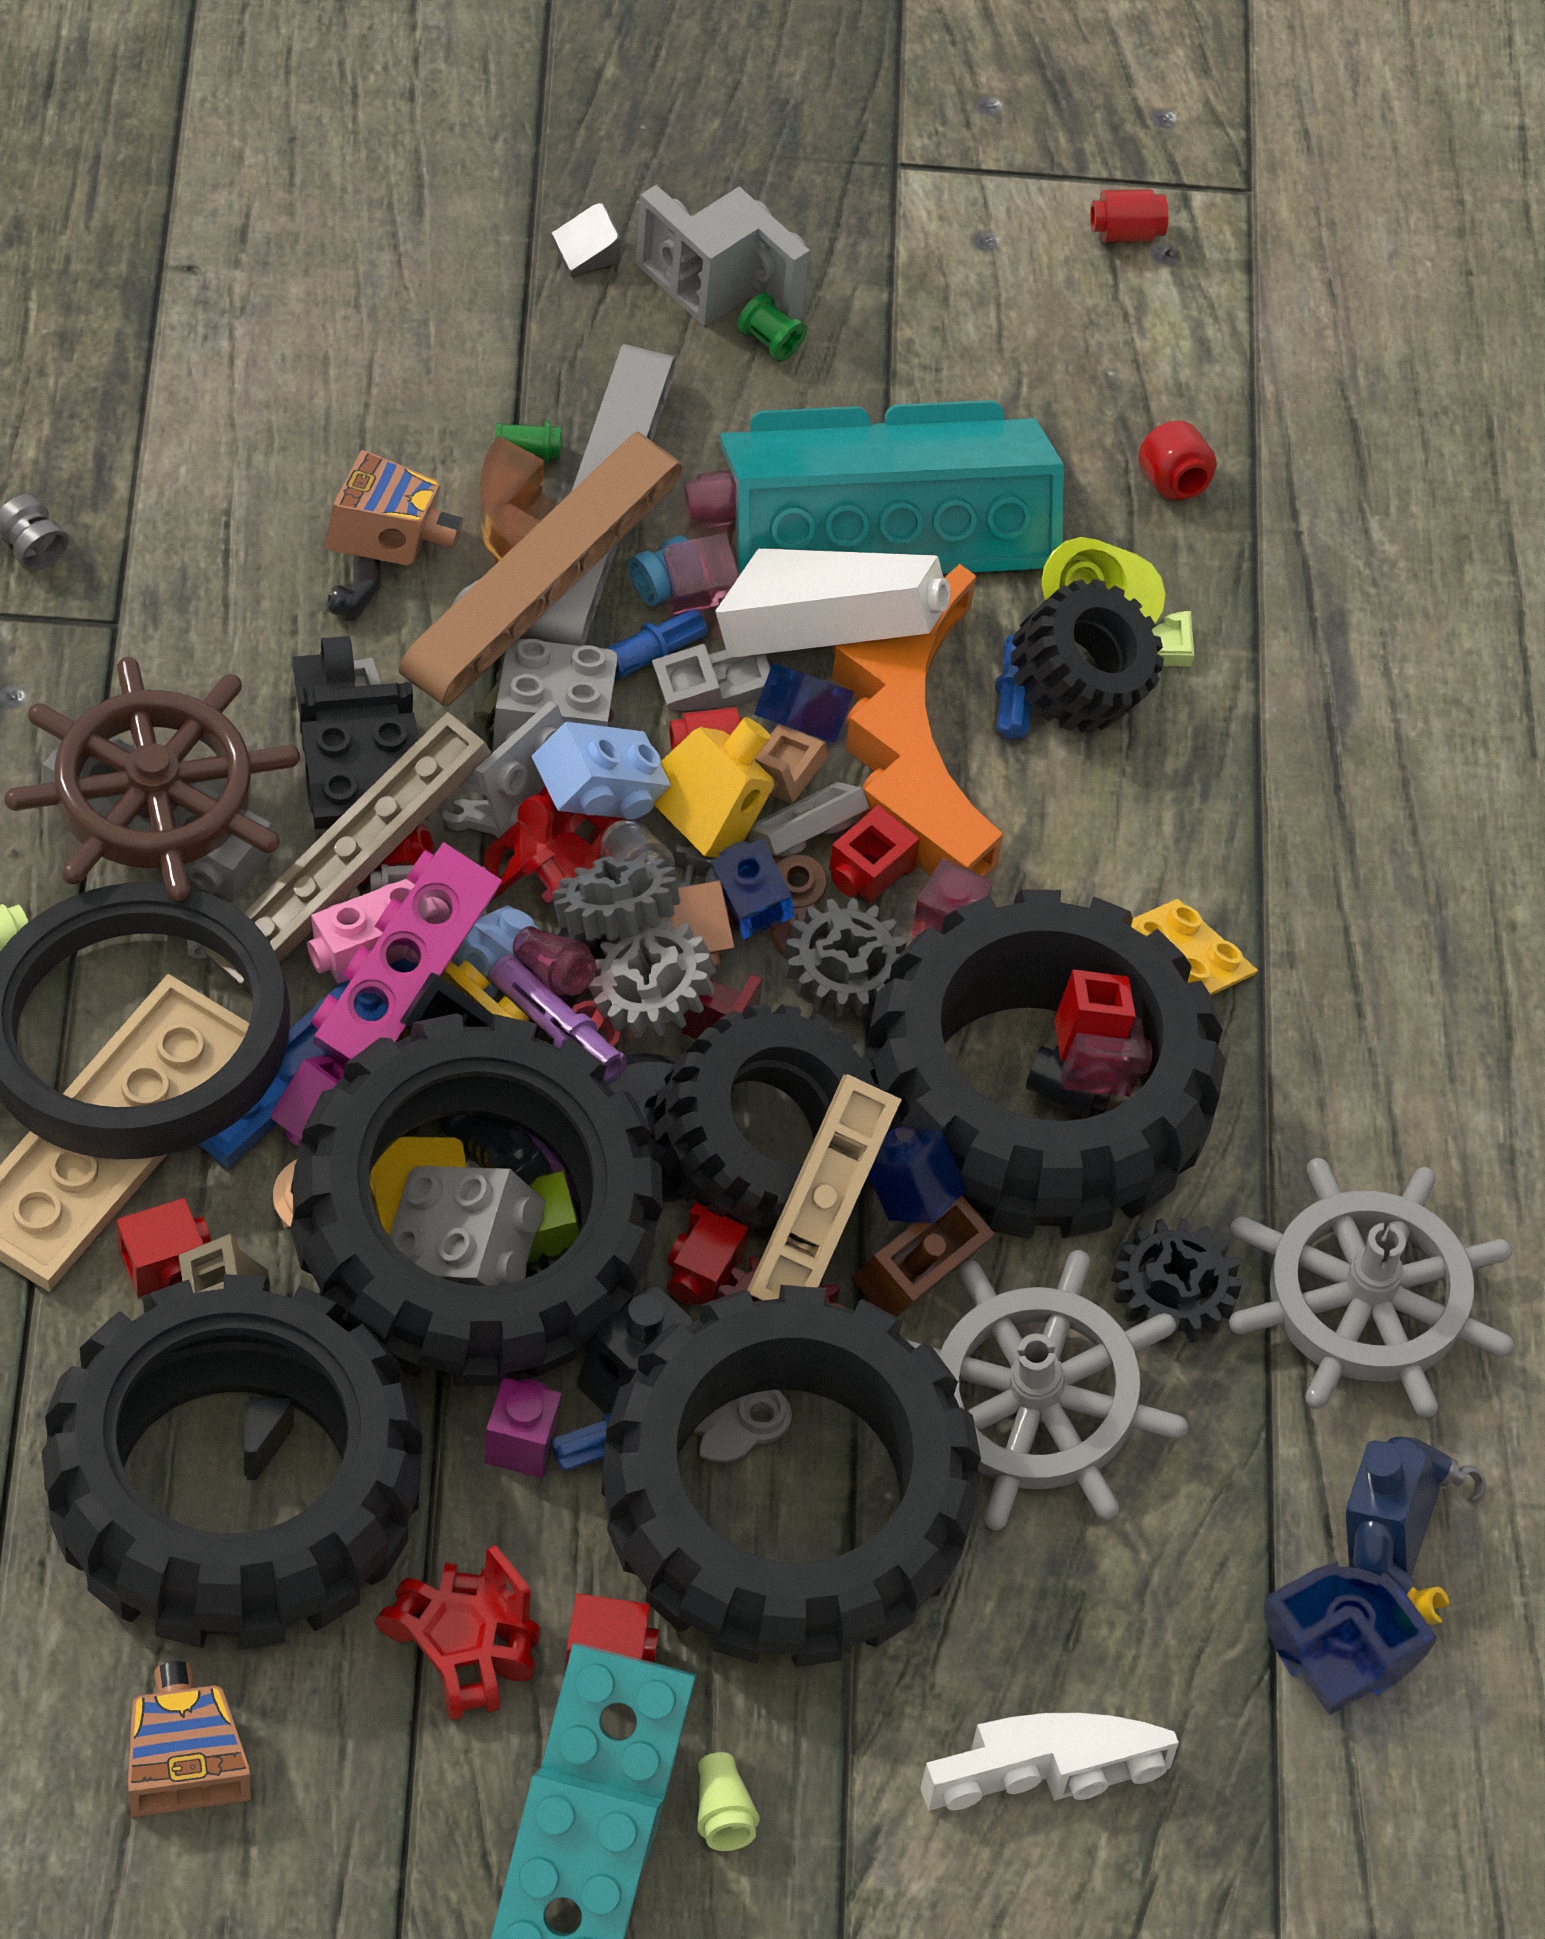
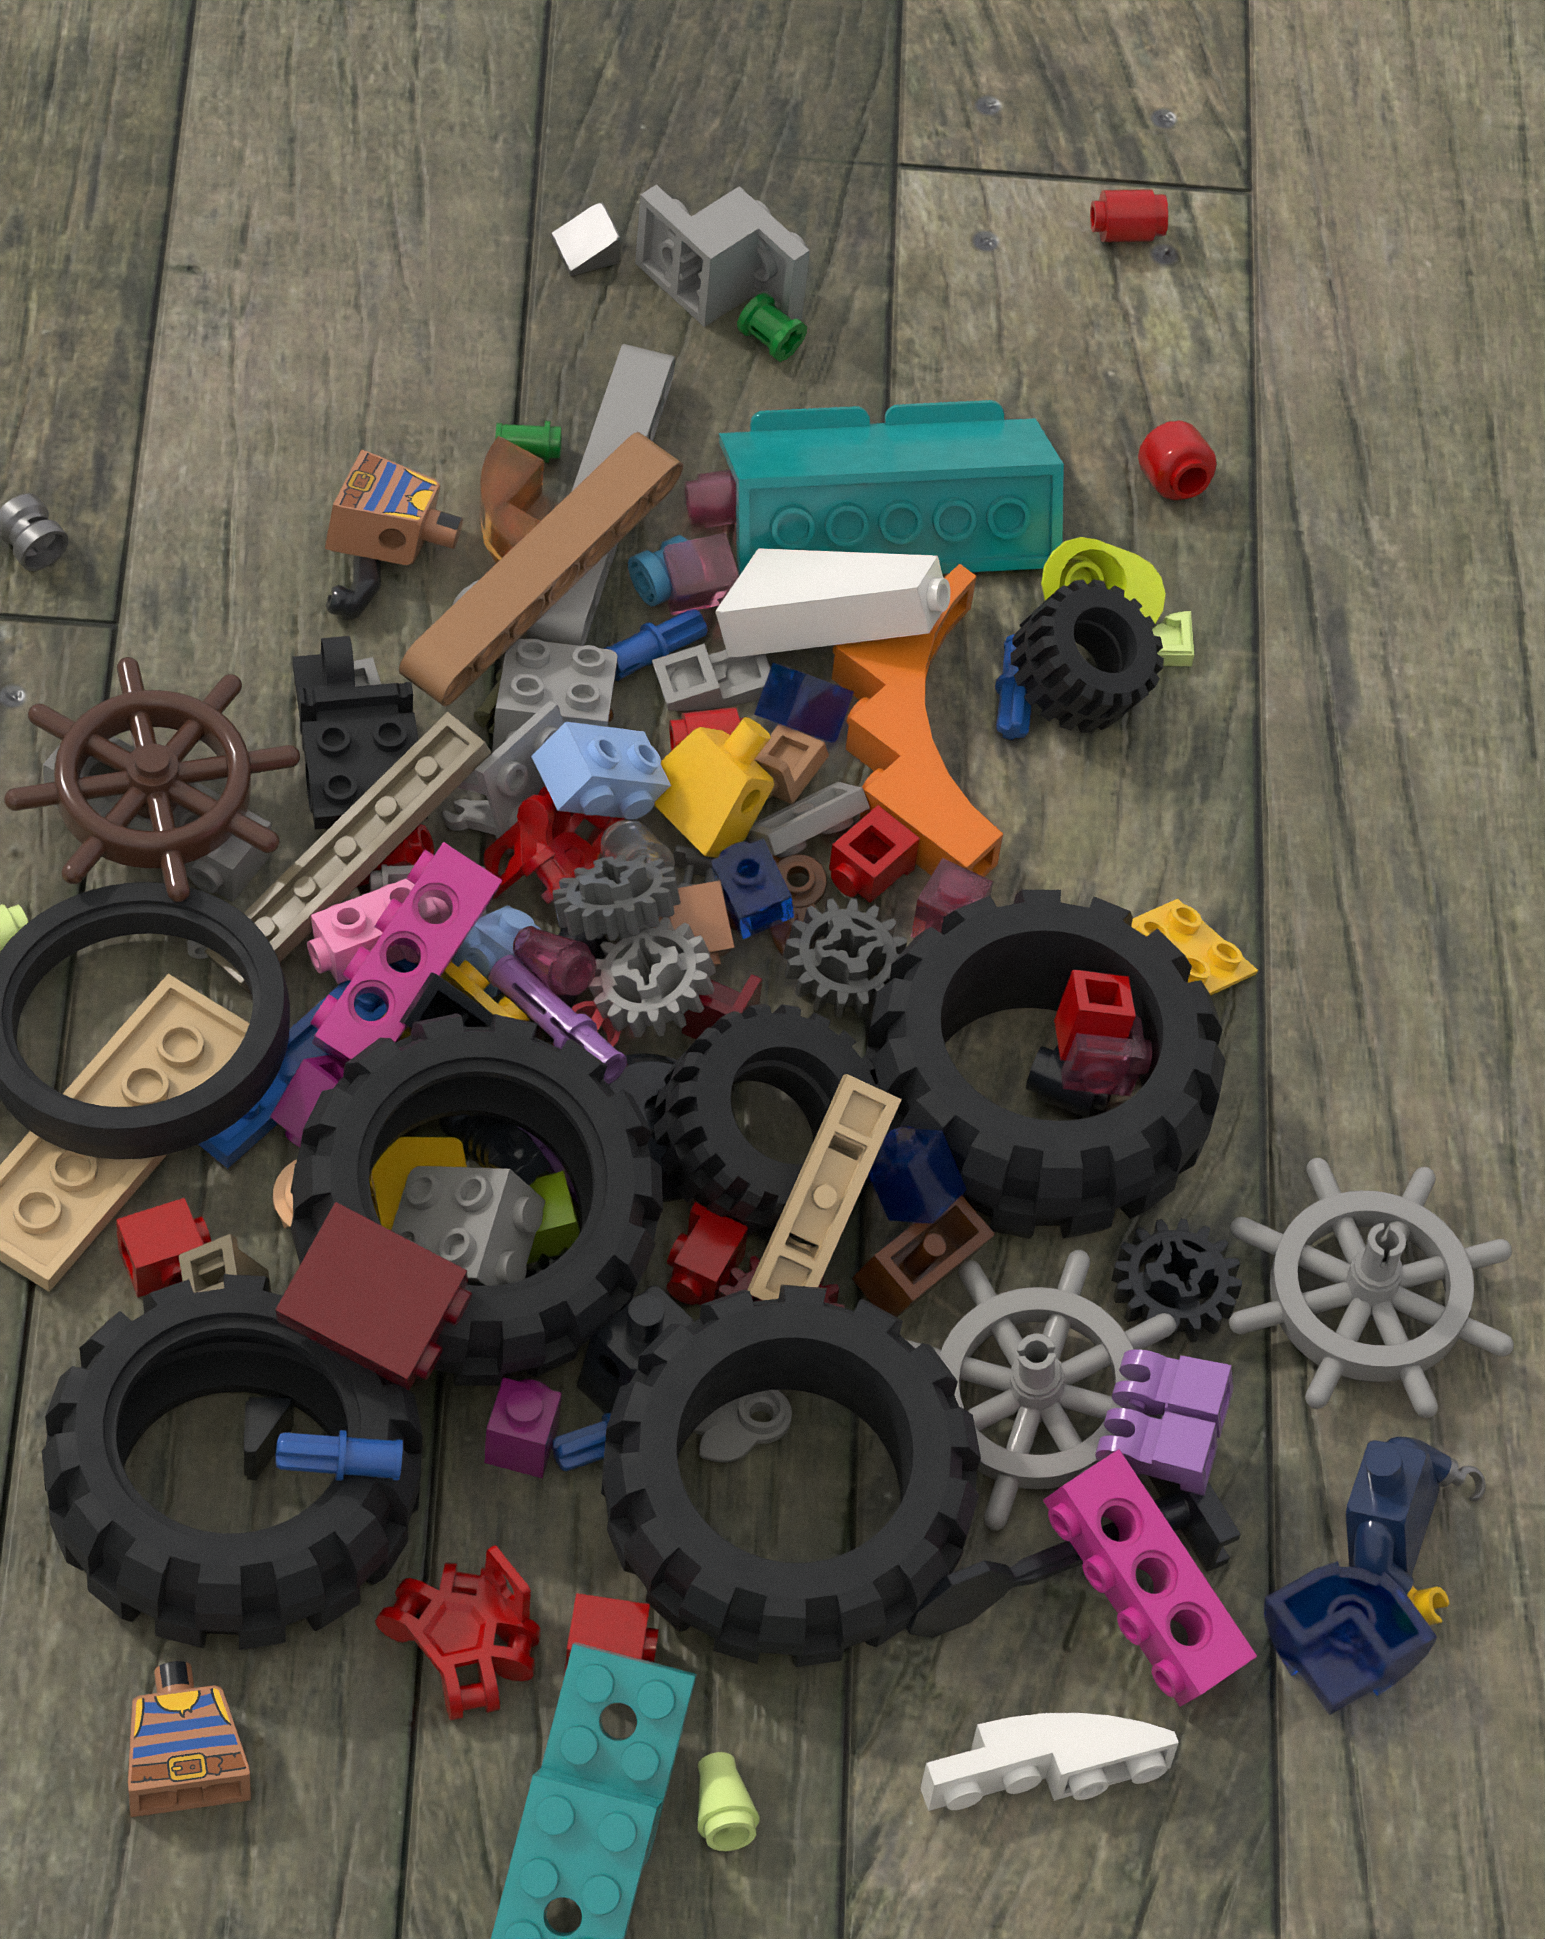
none -> dark red brick [275,1202,473,1390]
none -> blue axle [275,1430,403,1481]
none -> black piece [906,1475,1241,1638]
none -> dark pink brick [1043,1449,1257,1707]
none -> medium lavender legs [1095,1349,1233,1496]

